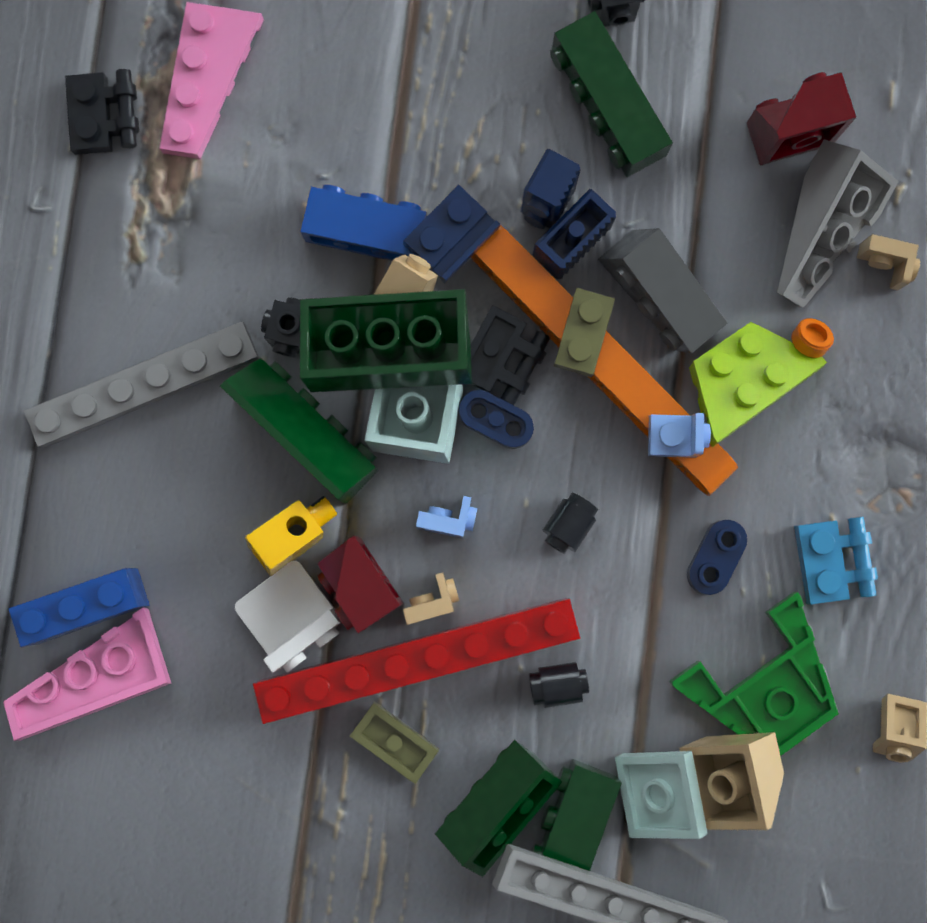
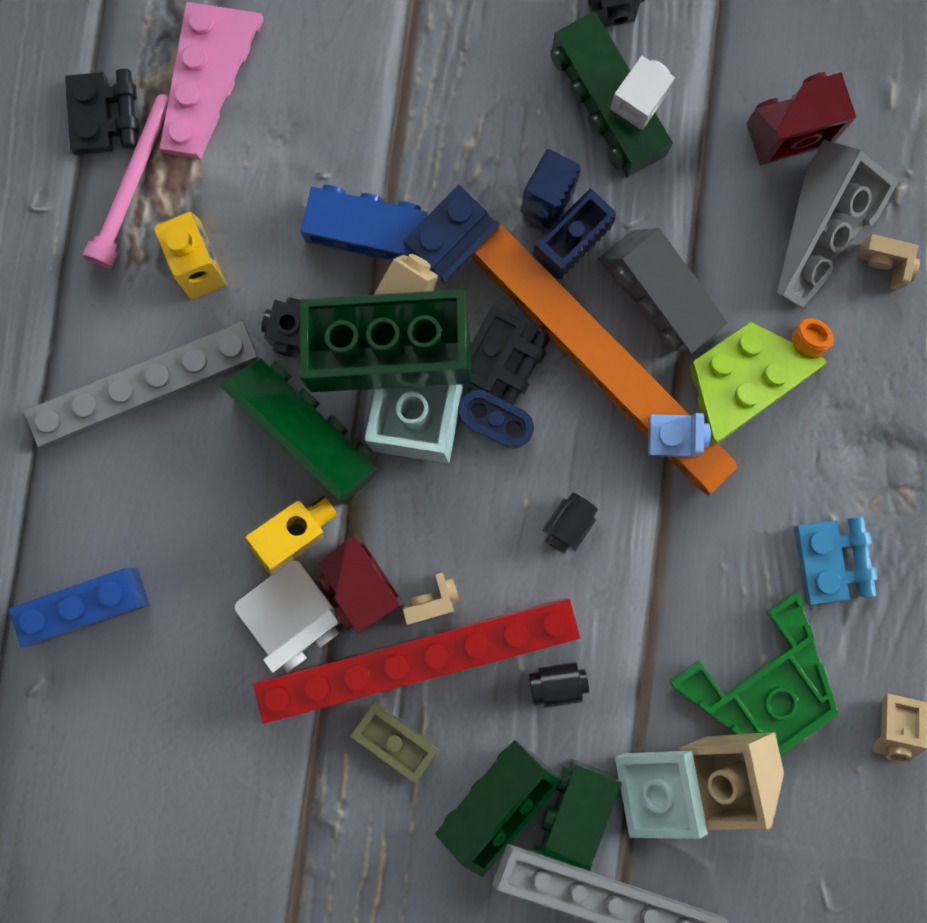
bright pink wing [3,607,171,741] -> none
light blue bracket [416,496,477,539] -> none
olive plate [554,288,615,377] -> none
dark blue plate [687,520,747,595] -> none
none -> bright pink piece [82,94,169,269]
none -> yellow torso [154,212,227,301]
none -> white brick [610,55,675,130]

